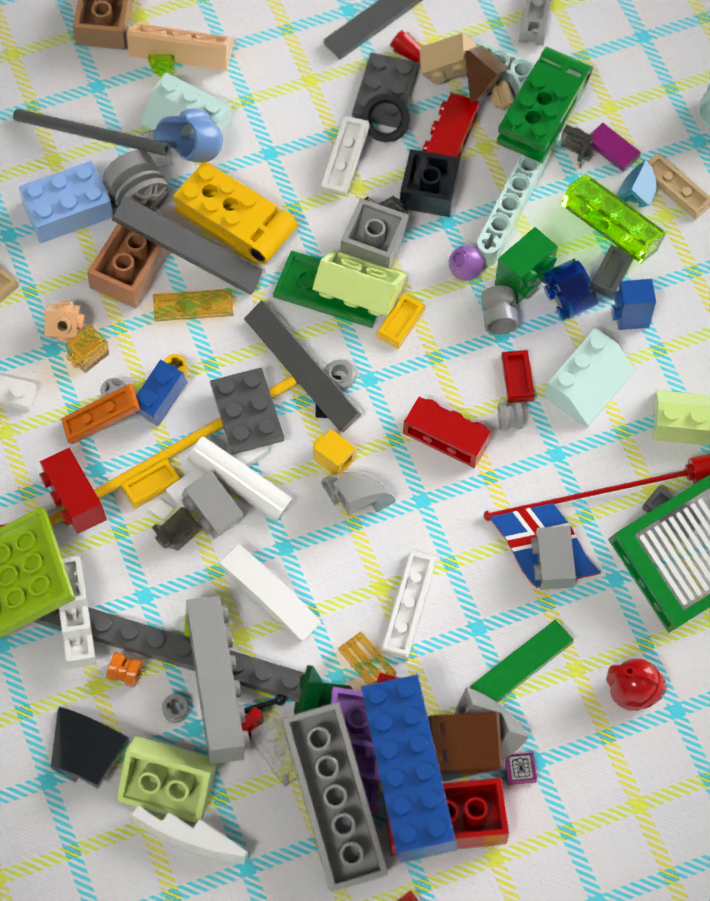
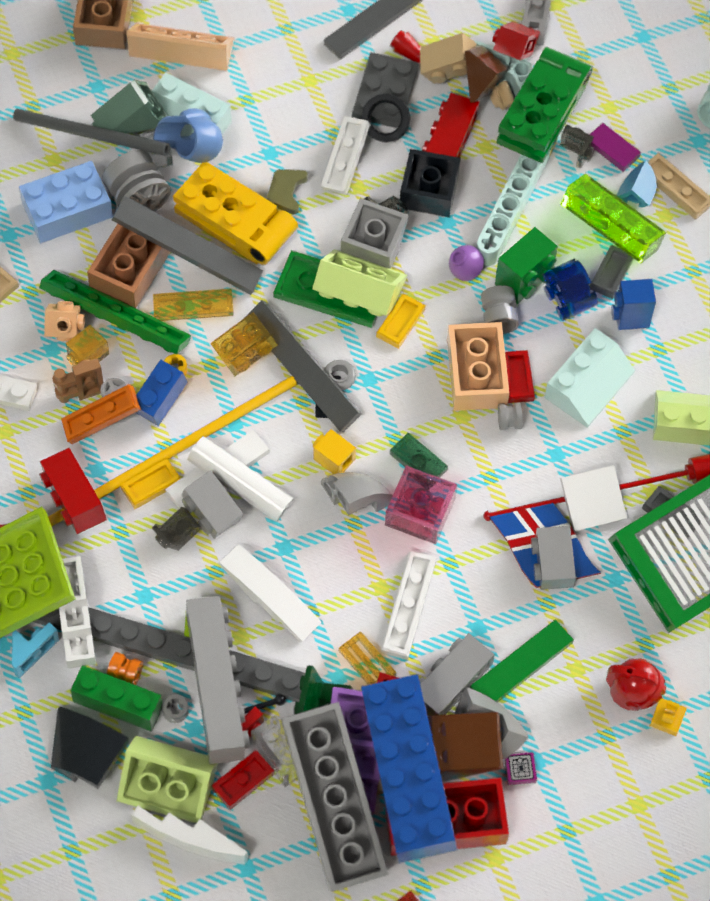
clear neon green tile [148,54,175,77] -> none
white window [149,498,174,521] -> none
dark grey plate [210,367,284,455] -> none
red brick [403,396,491,469] -> none
none -> medium azure slope [12,623,59,678]
none -> green plate [39,270,191,354]
none -> medium nougat plate [52,358,104,403]
none -> green brick [70,665,163,732]
none -> sand green slope [91,80,168,134]
none -> clear yellow brick [210,312,278,376]
none -> red plate [211,750,275,810]
none -> olive piece [267,169,308,214]
none -> clear pink brick [385,466,458,544]
none -> clear green plate [389,433,448,488]
none -> light grey brick [419,633,495,716]
none -> light nougat brick [447,322,509,411]
none -> red brick [492,21,540,61]
none -> white tile [560,465,627,531]
none -> yellow tile [650,698,687,736]

